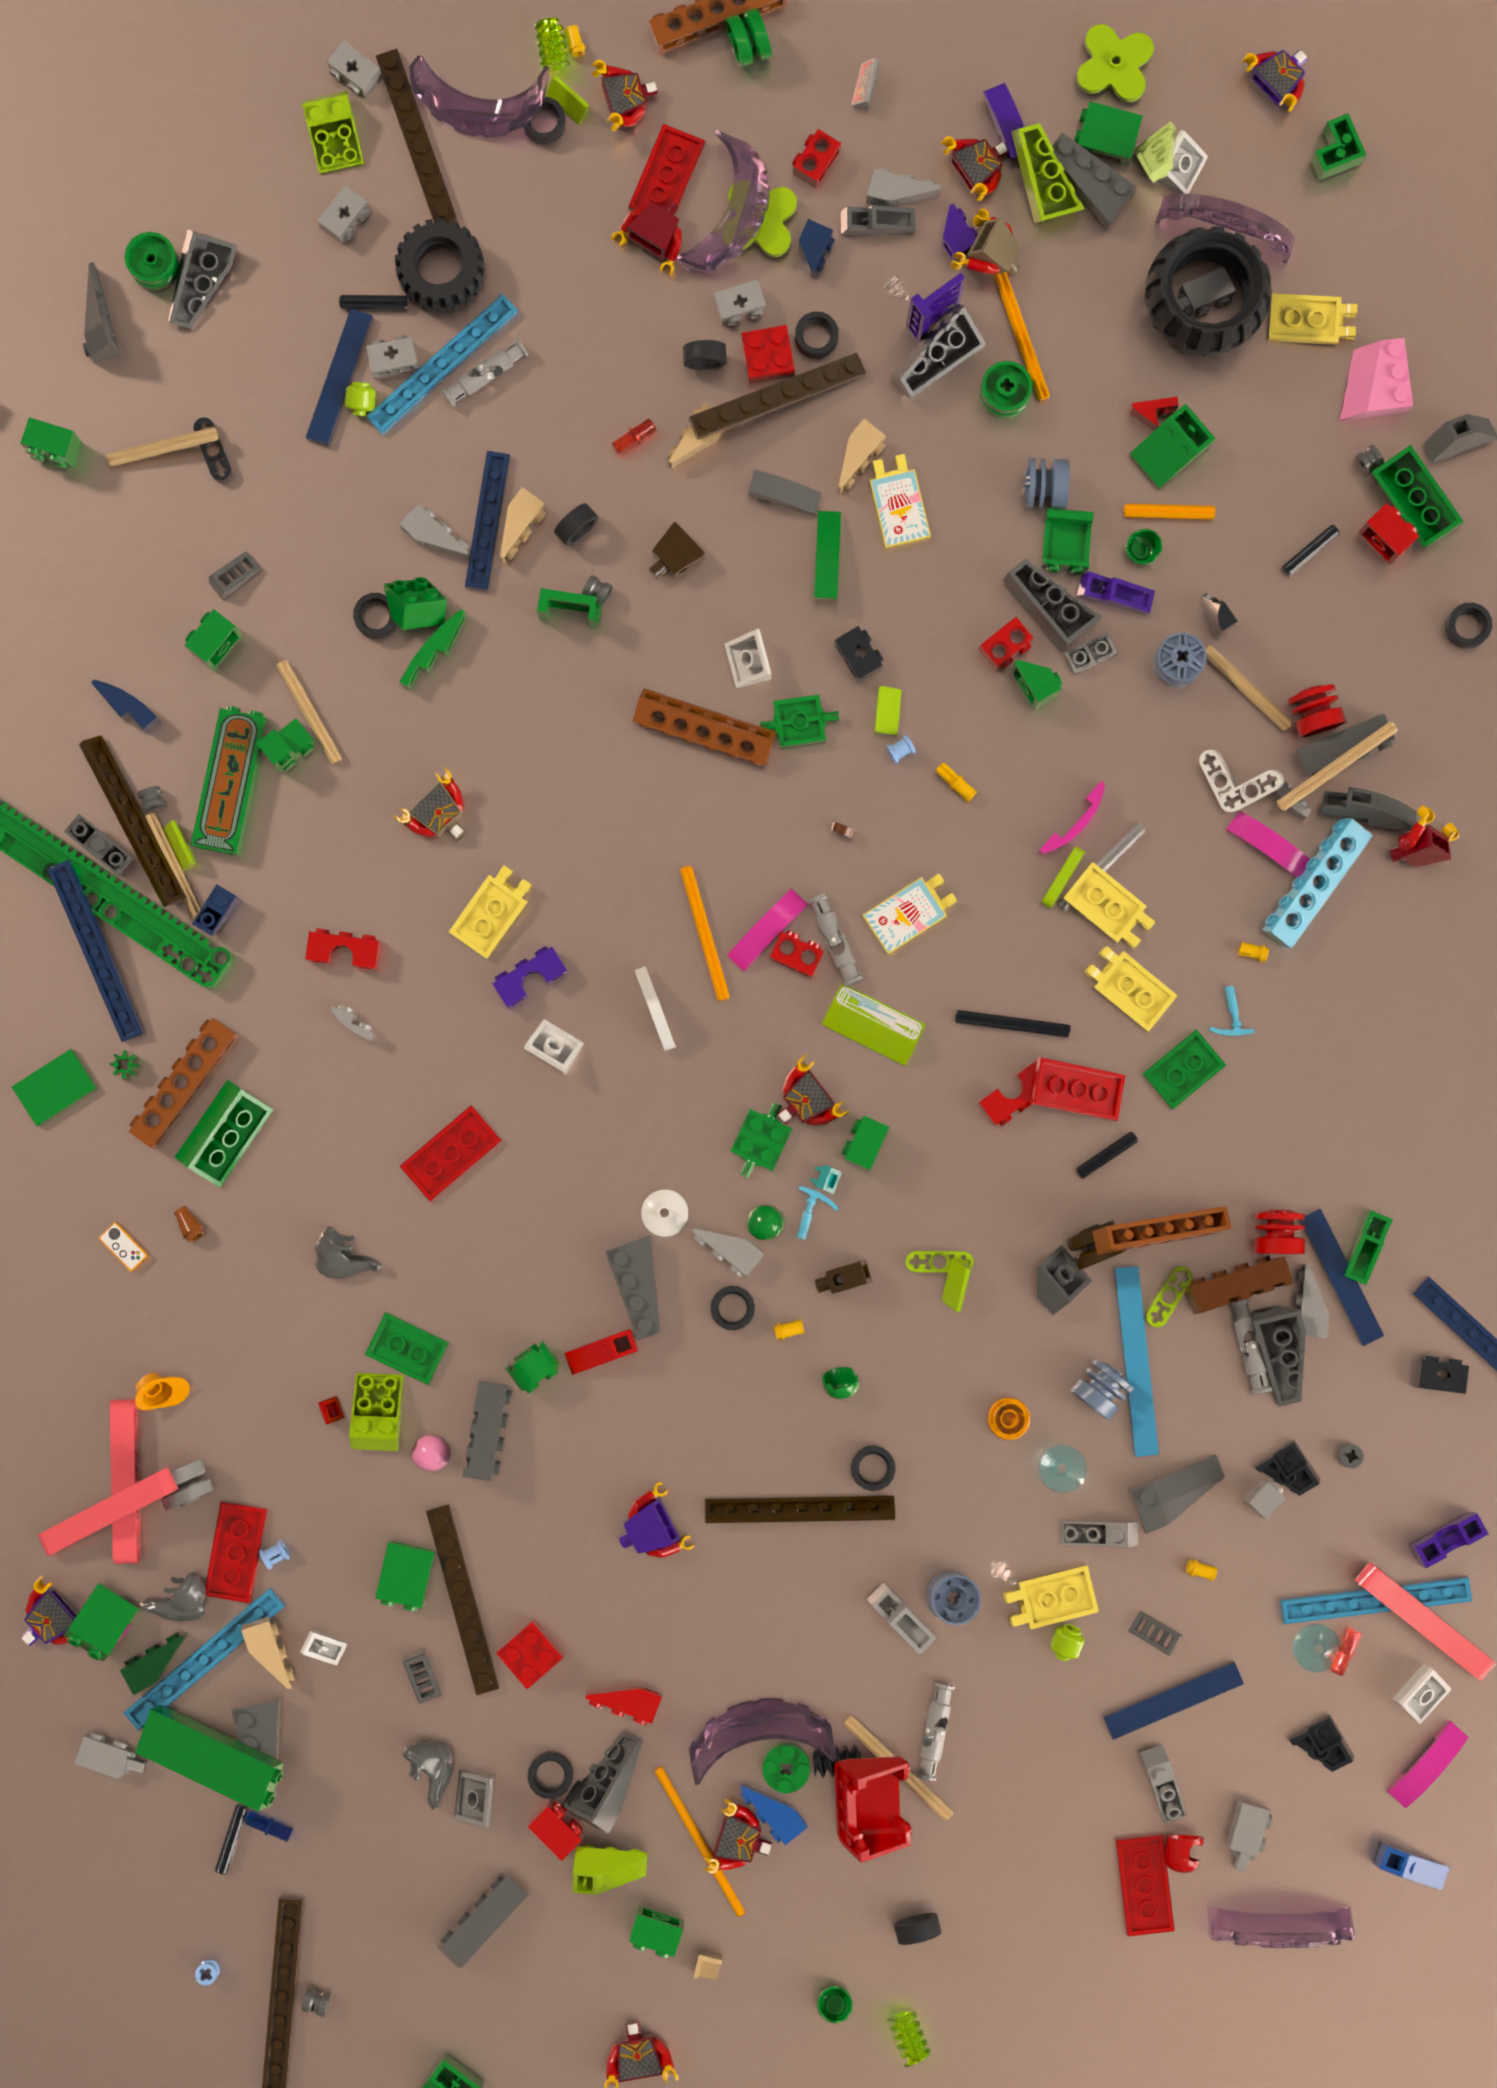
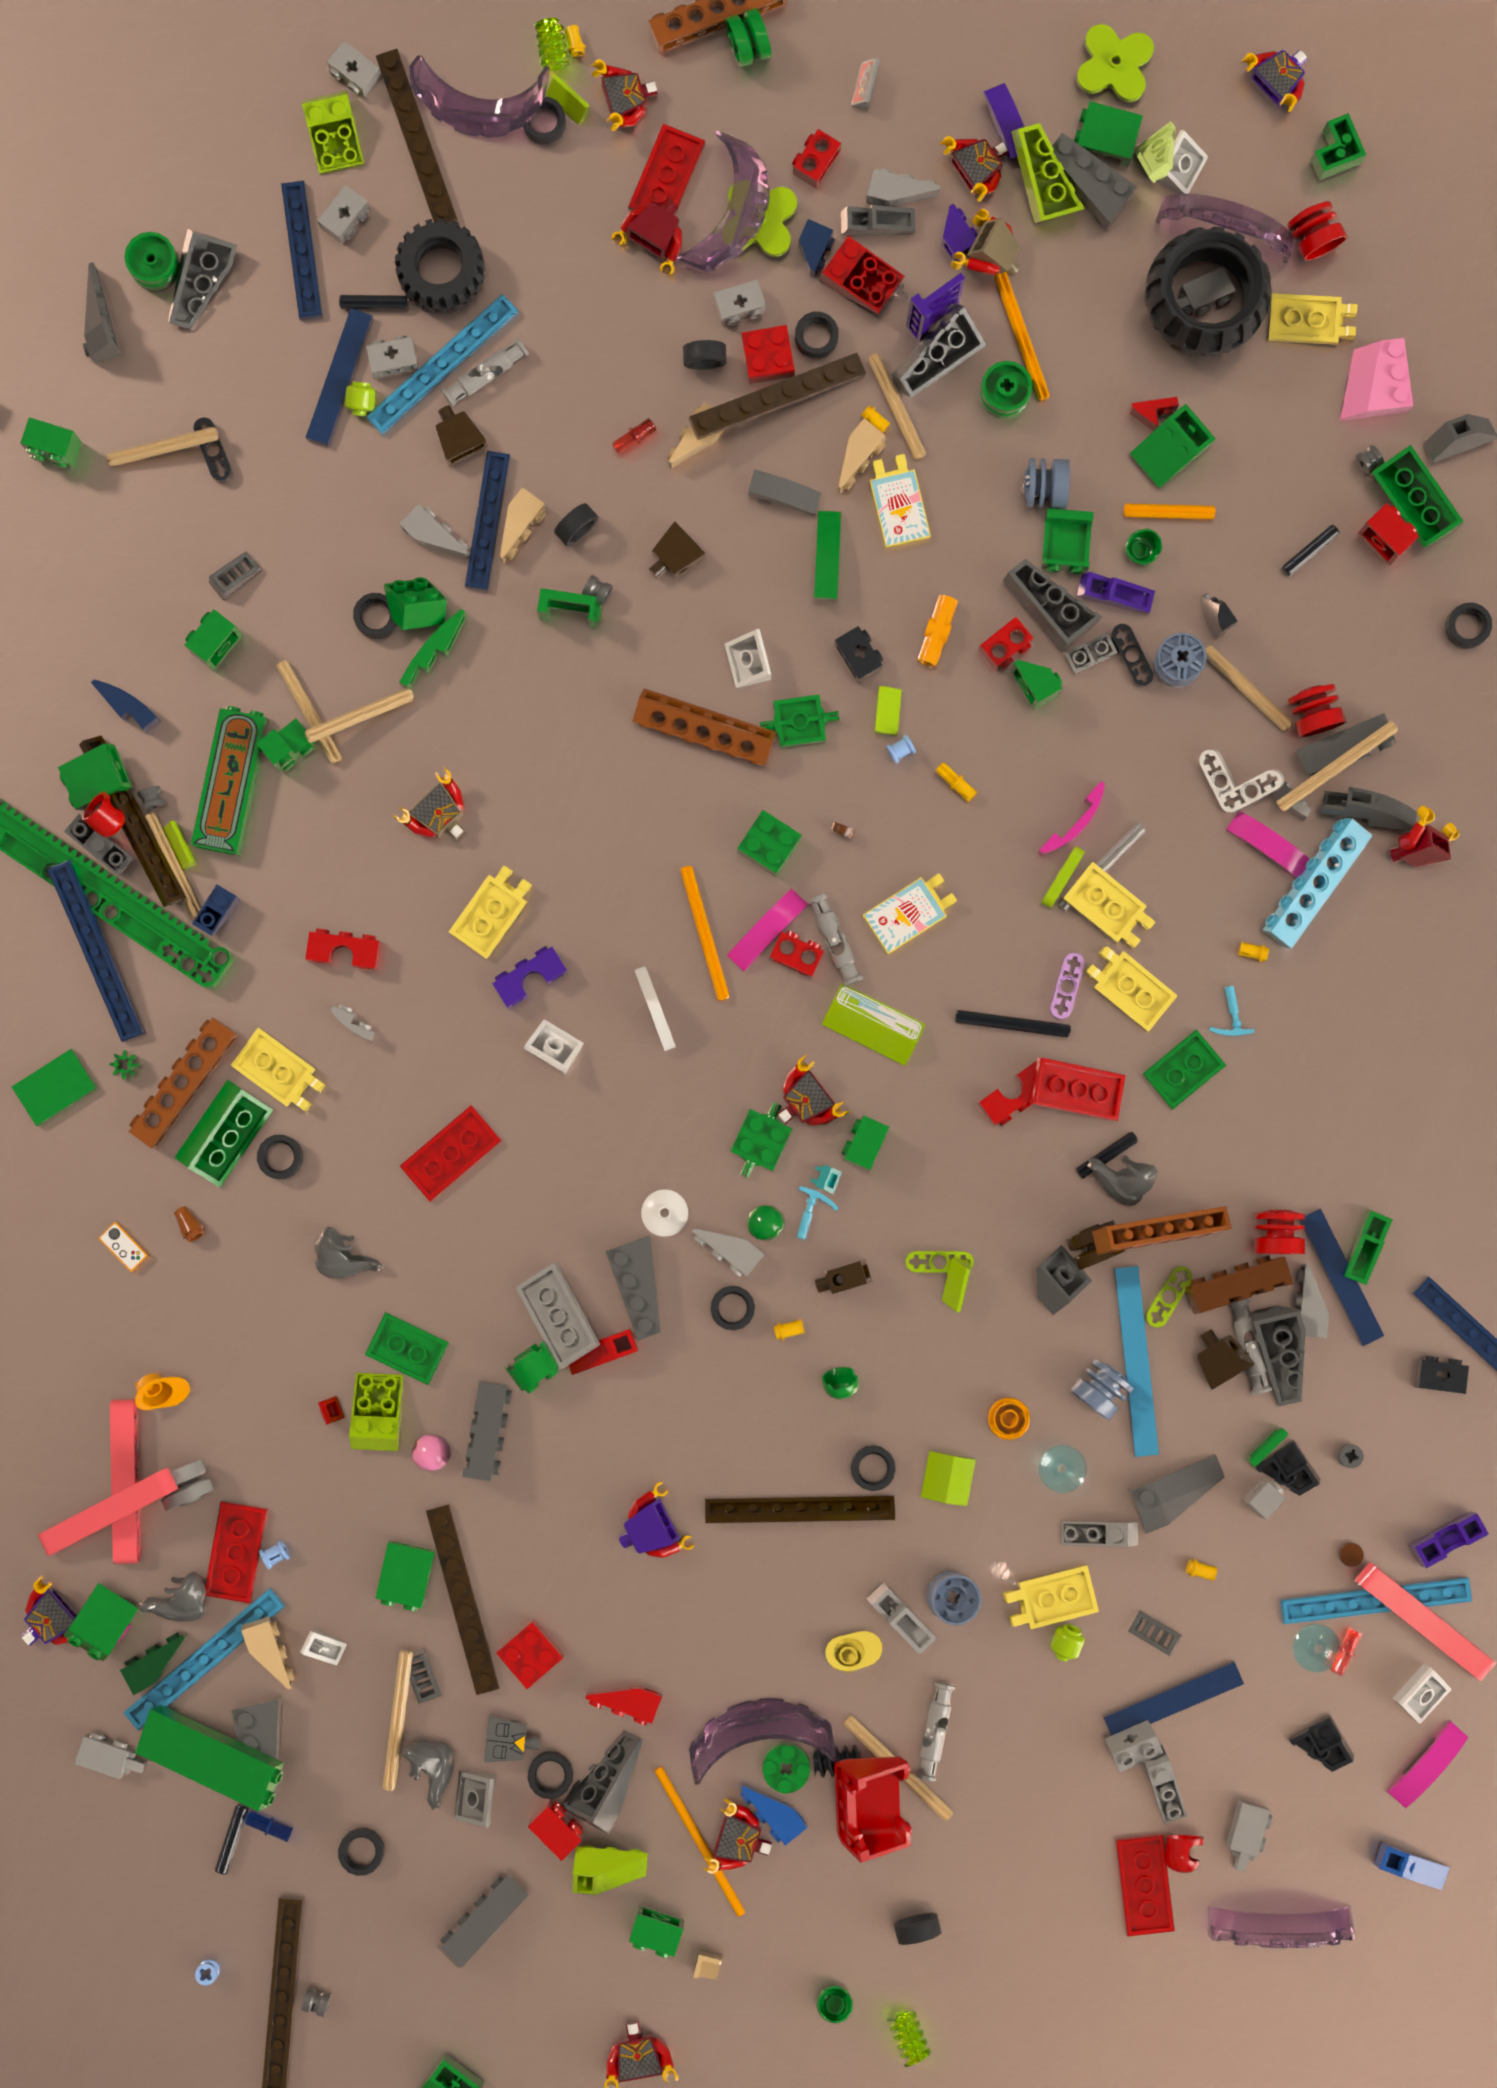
none -> green panel [58,743,132,810]
none -> red helmet [82,791,125,837]
none -> light yellow tile [231,1028,326,1111]
none -> black tyre [257,1135,303,1179]
none -> dark blue tile [281,180,323,320]
none -> tan axle [305,688,414,743]
none -> black tyre [338,1828,385,1876]
none -> tan axle [383,1650,413,1791]
none -> dark brown torso [435,405,488,466]
none -> dark grey torso [484,1713,540,1762]
none -> light grey plate [515,1263,600,1369]
none -> green brick [737,810,802,877]
none -> red slope [819,236,905,314]
none -> light yellow piece [826,1631,882,1673]
none -> yellow pin [861,405,891,433]
none -> tan axle [868,353,926,460]
none -> light orange piece [917,595,958,667]
none -> lime slope [921,1451,976,1506]
none -> lavender beam [1050,953,1084,1020]
none -> dark grey piece [1087,1155,1158,1206]
none -> light grey brick [1105,1720,1163,1773]
none -> black beam [1111,624,1153,688]
none -> dark brown torso [1197,1329,1255,1390]
none -> green tile [1246,1427,1289,1467]
none -> red wheel [1287,201,1348,261]
none -> reddish brown tile [1339,1542,1364,1567]

